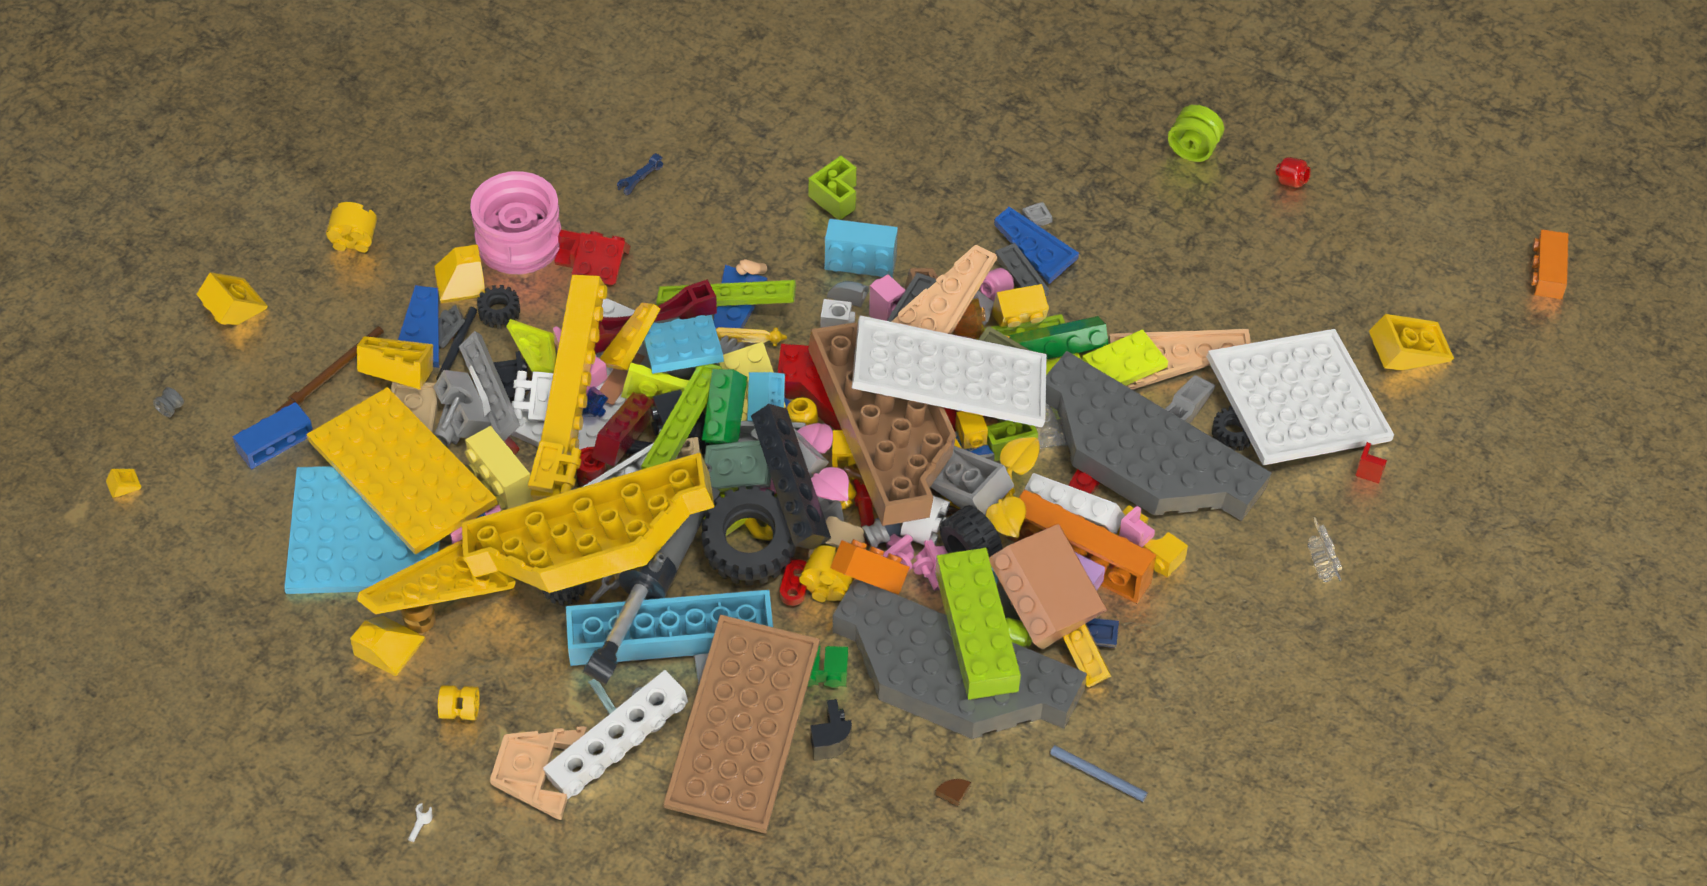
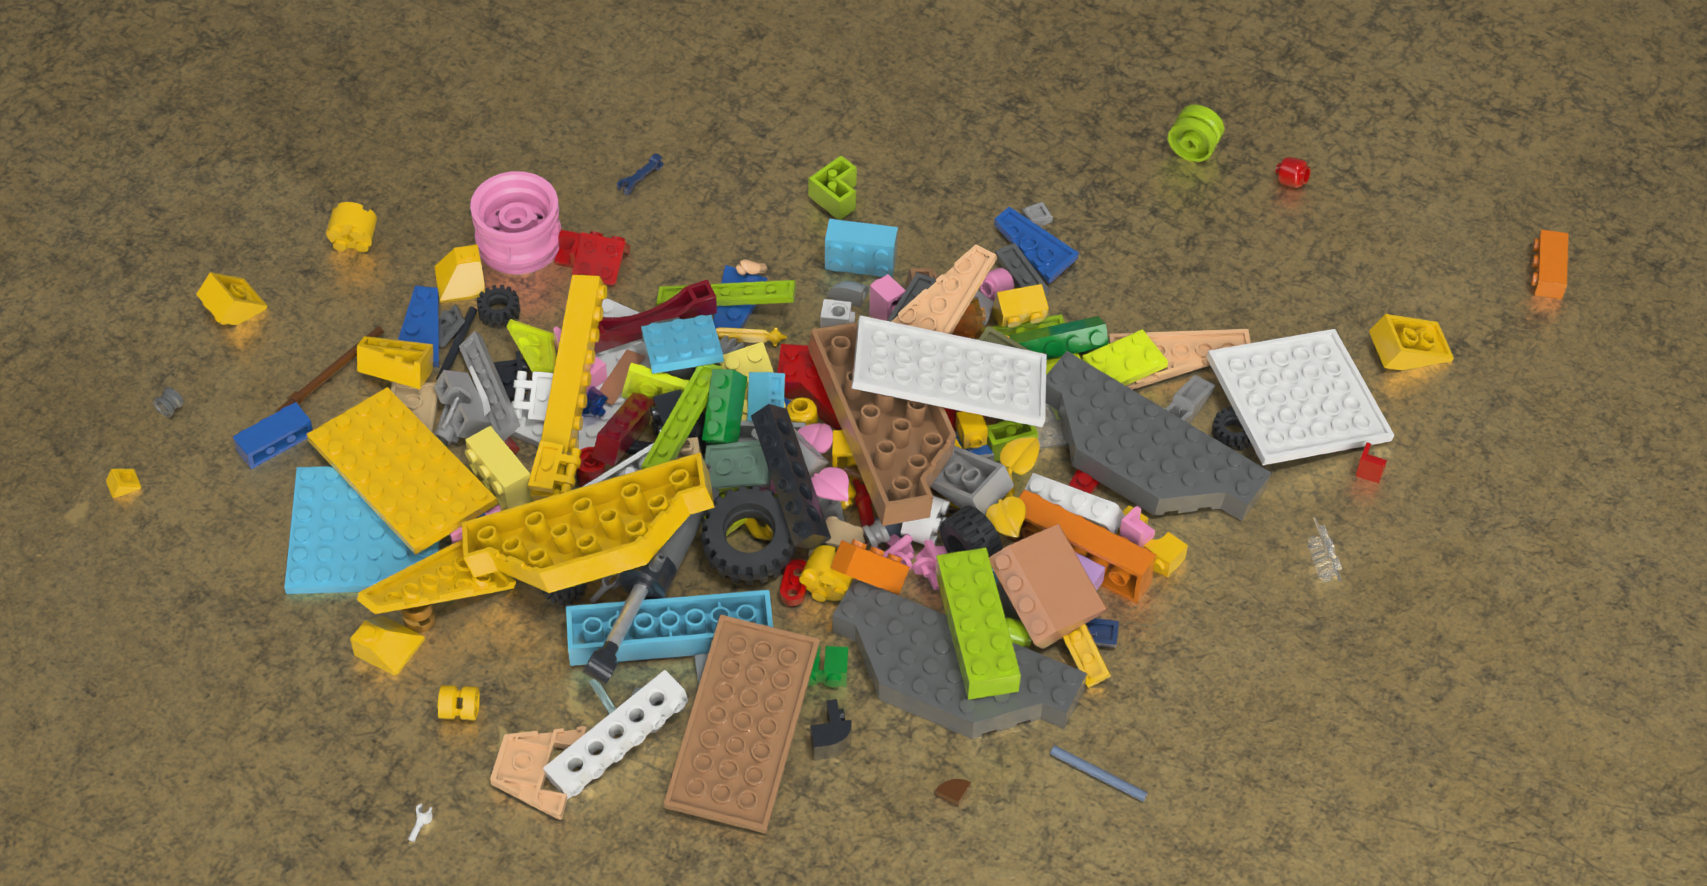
yellow wing [599,303,660,371] -> none

